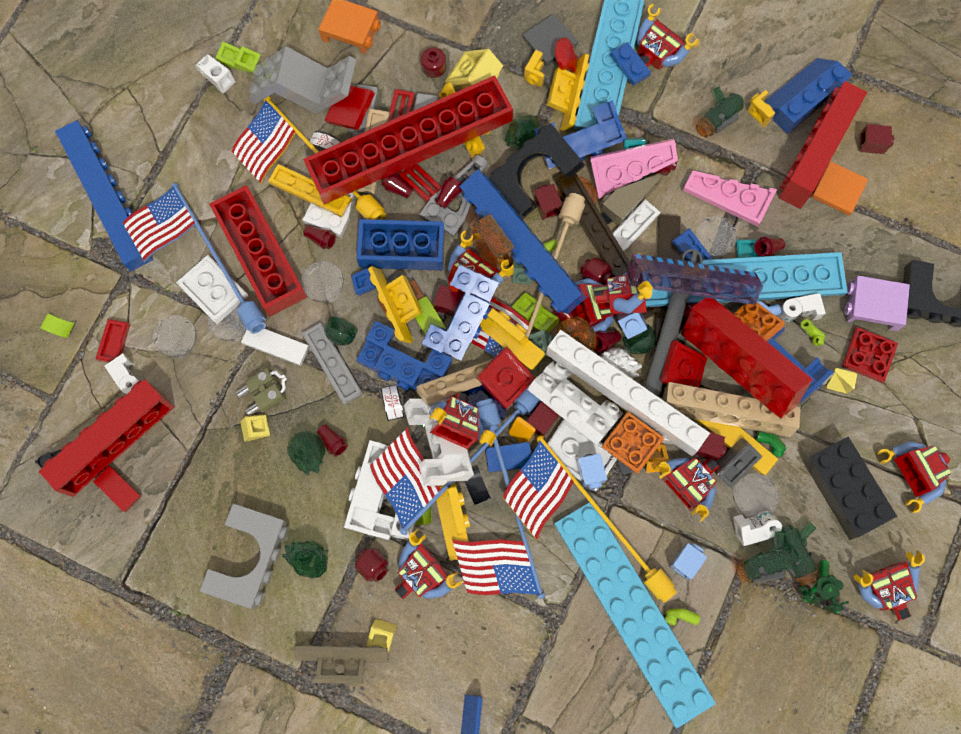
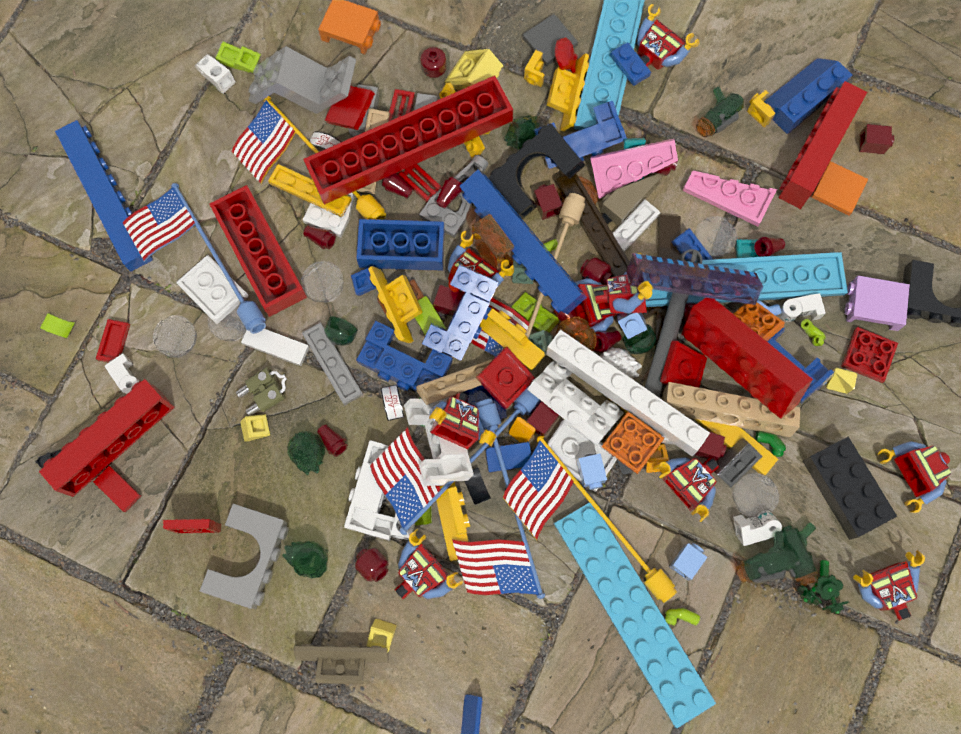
none -> red tile [163,519,221,534]

